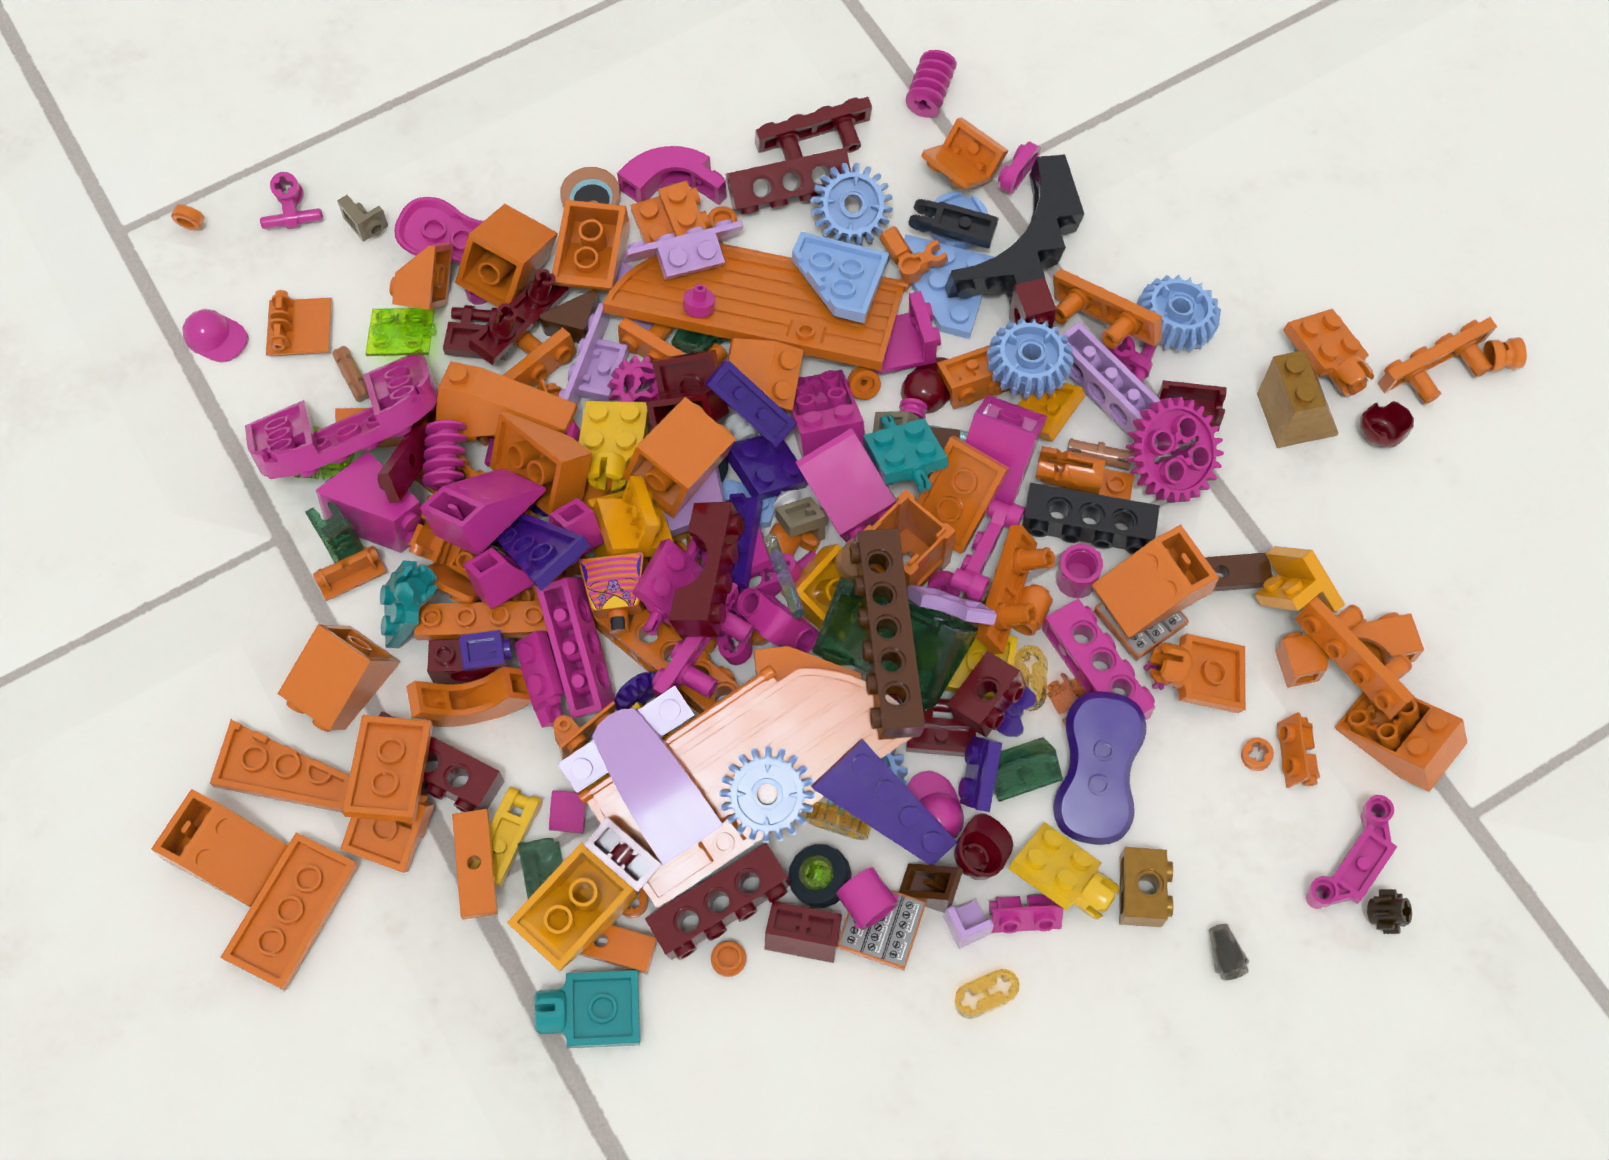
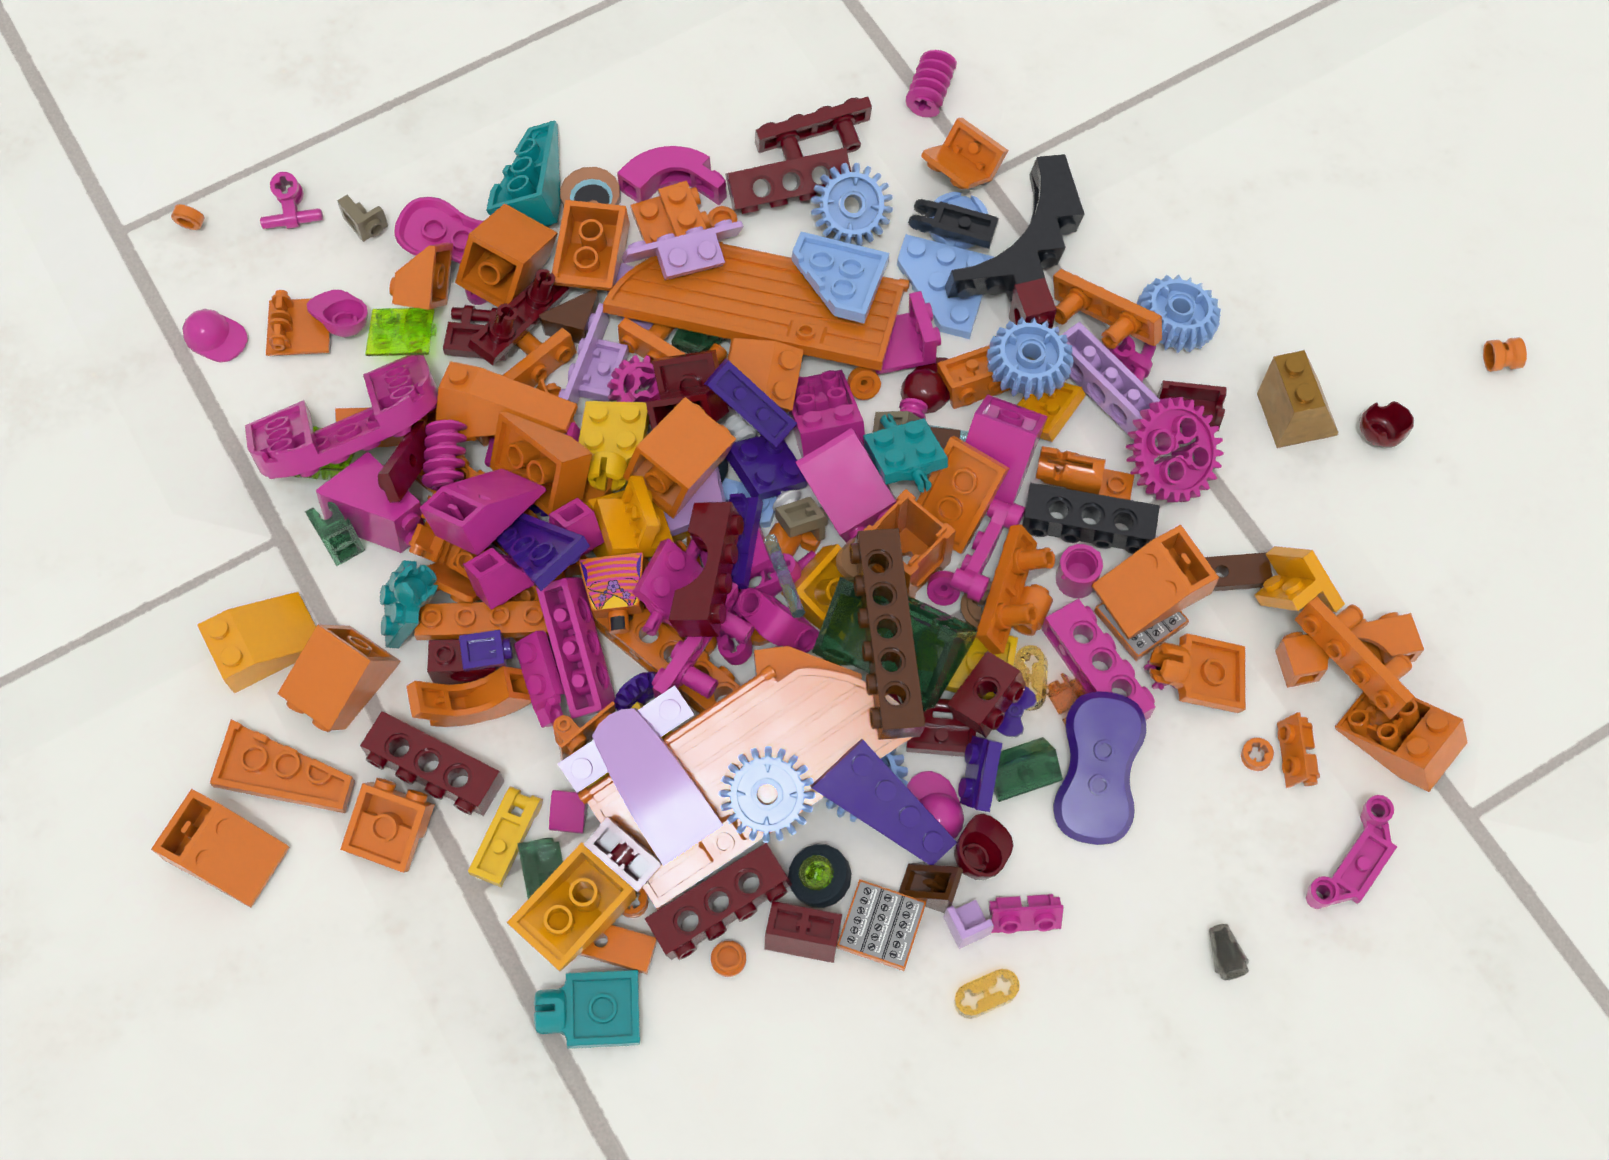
orange plate [220,833,359,991] -> none
orange hinge [313,545,387,601] -> none
nougat axle [332,346,369,402] -> none
orange plate [342,715,433,823] -> none
orange tile [452,809,498,920] -> none
dark pink tile [683,284,715,318] -> none
clear yellow beam [805,802,871,840] -> none
dark pink piece [836,867,899,930] -> none
orange bar [880,226,948,283] -> none
lavender tile [907,585,997,625] -> none
dark pink plate [998,141,1041,195] -> none
yellow plate [1008,822,1120,920] -> none
nougat pin [1067,438,1133,471] -> none
pearl gold brick [1119,847,1173,927] -> none
orange plate [1283,308,1374,397] -> none
dark brown gear [1367,889,1412,934] -> none
orange plate [1378,317,1497,405] -> none
none -> light orange slope [197,592,316,694]
none -> dark pink cap [307,290,368,338]
none -> teal wedge [486,120,561,227]

